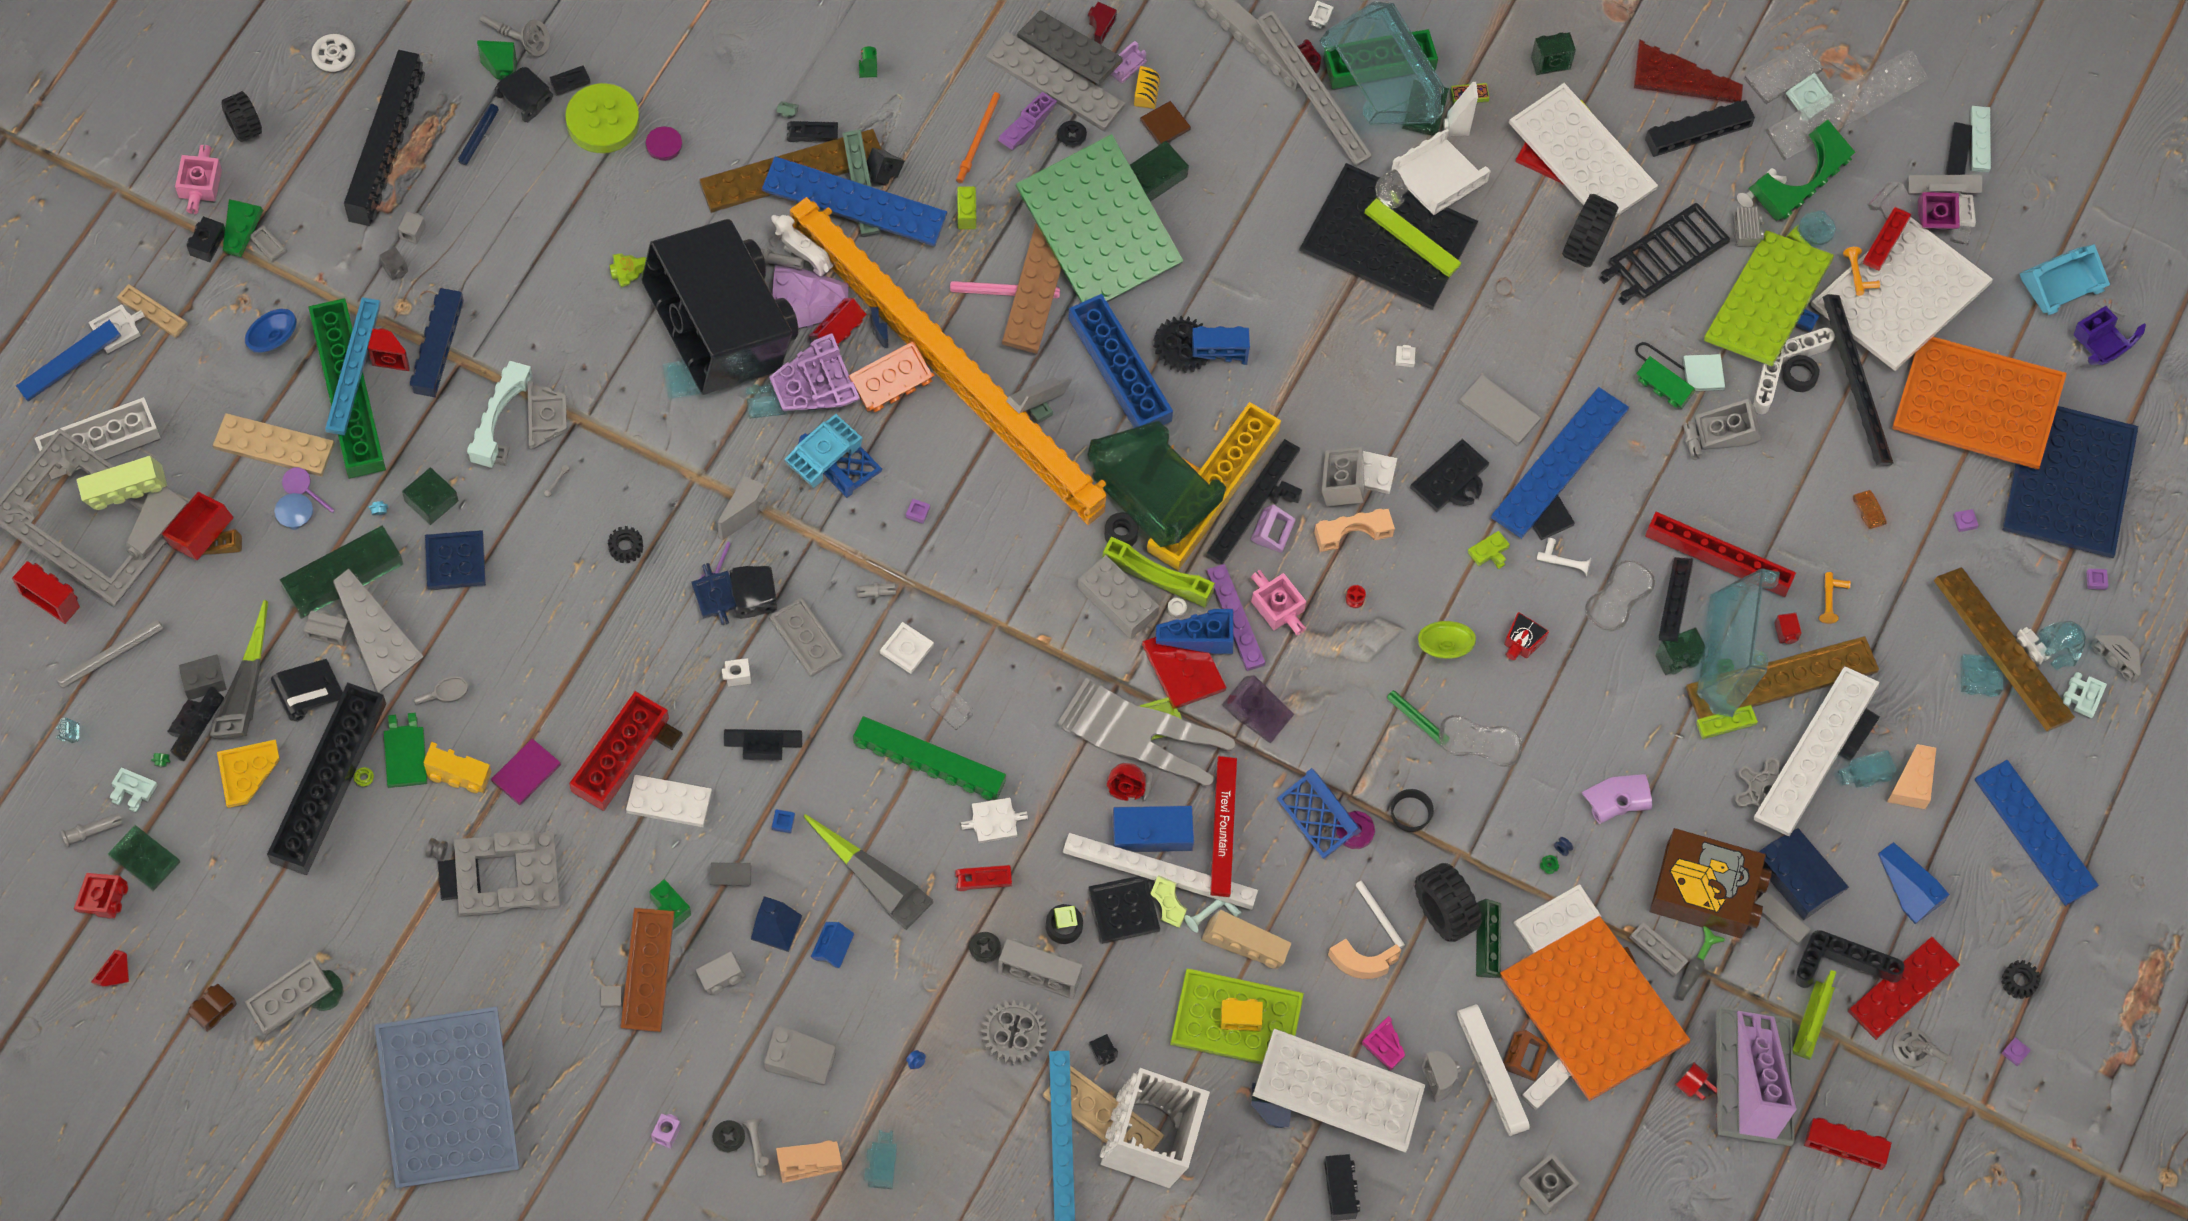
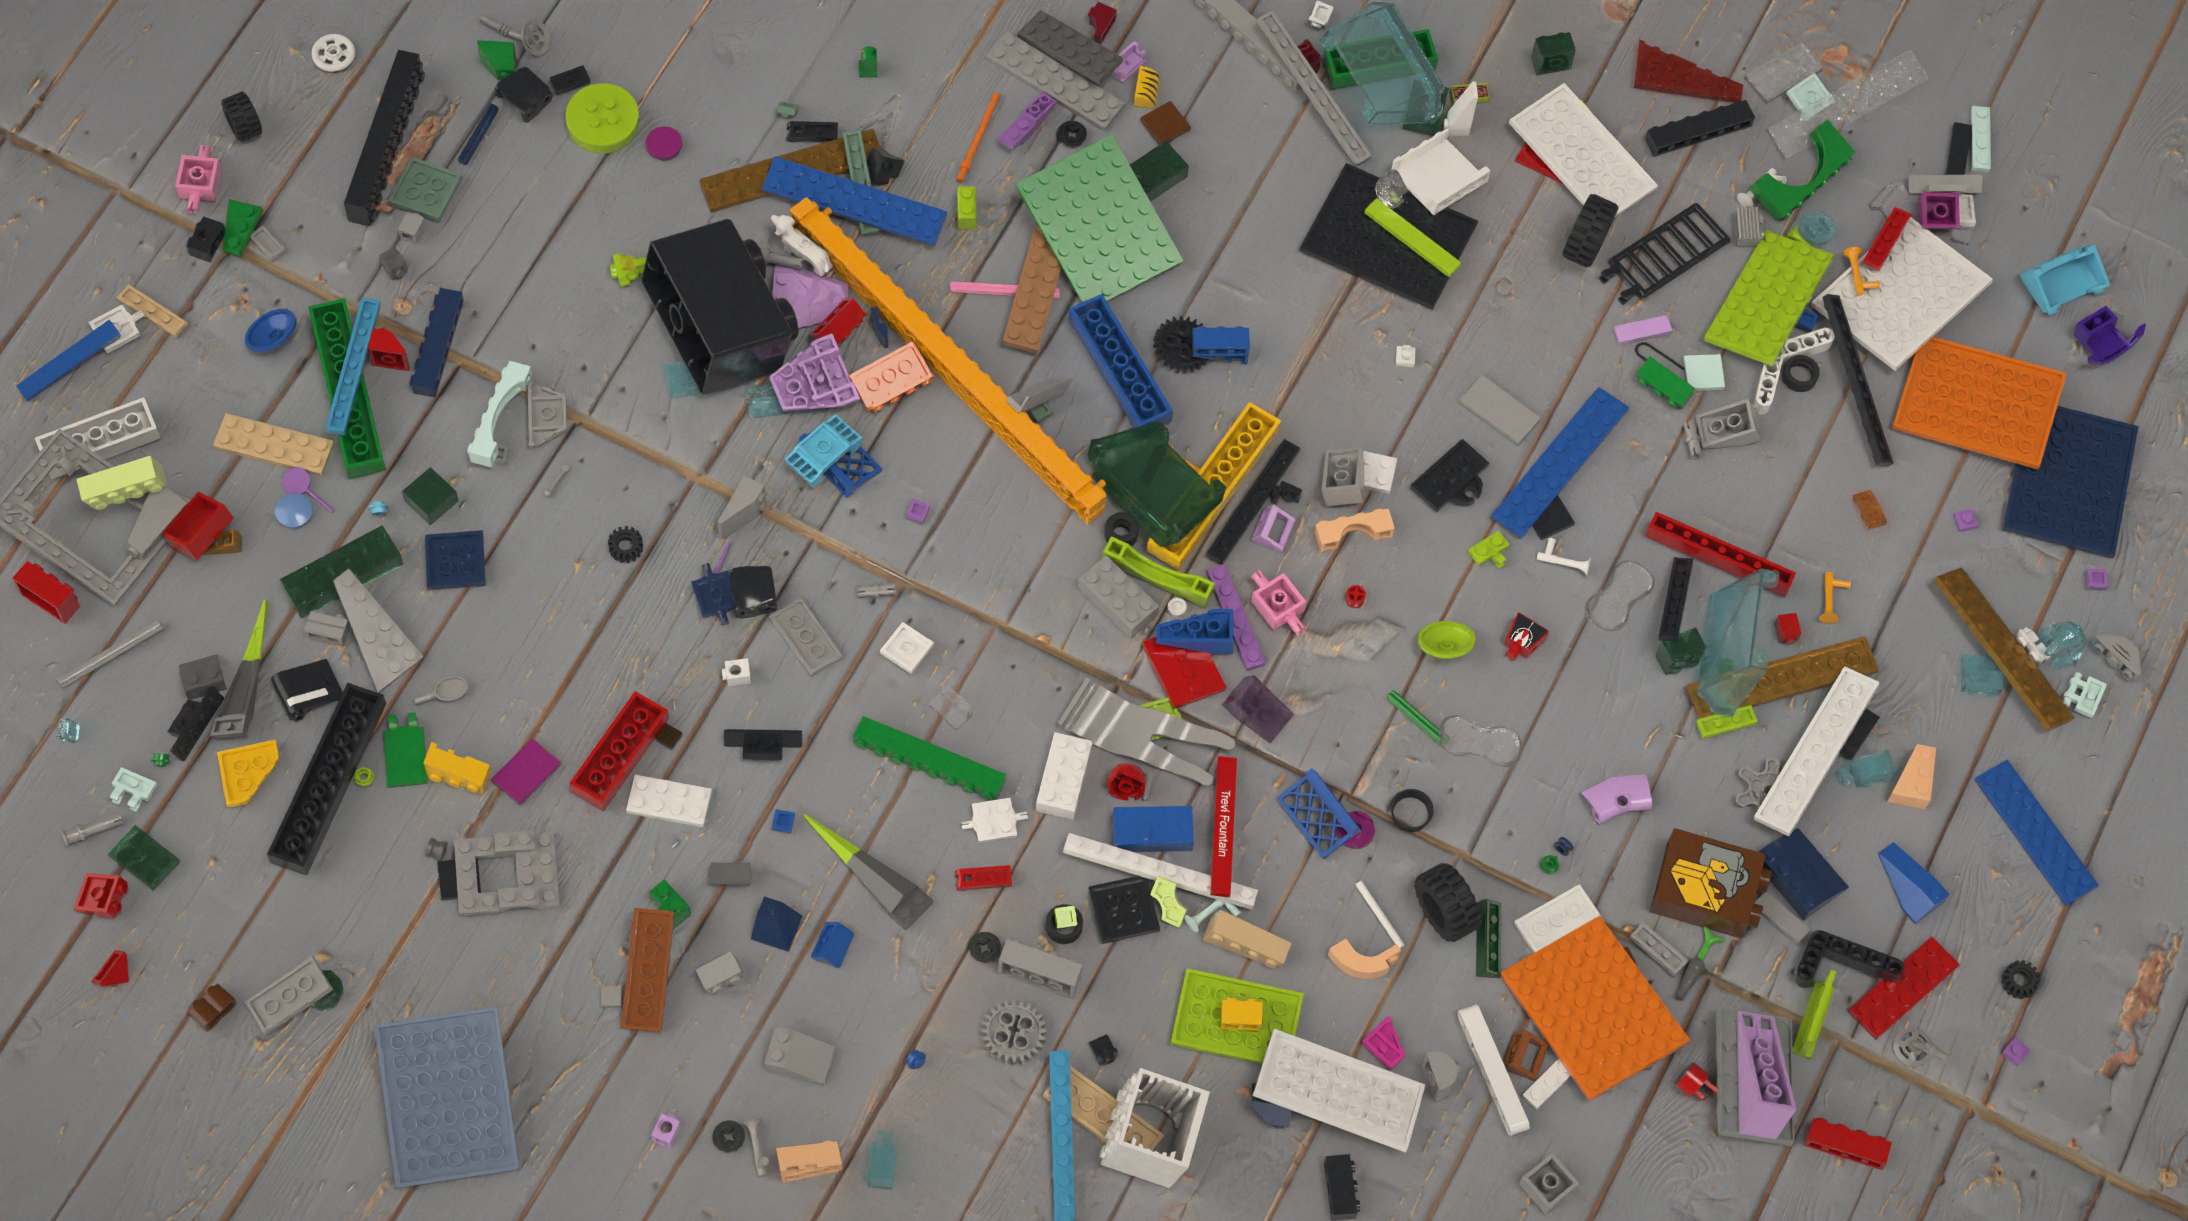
none -> sand green plate [388,157,462,222]
none -> white brick [1036,732,1092,820]
none -> lavender tile [1613,315,1673,345]

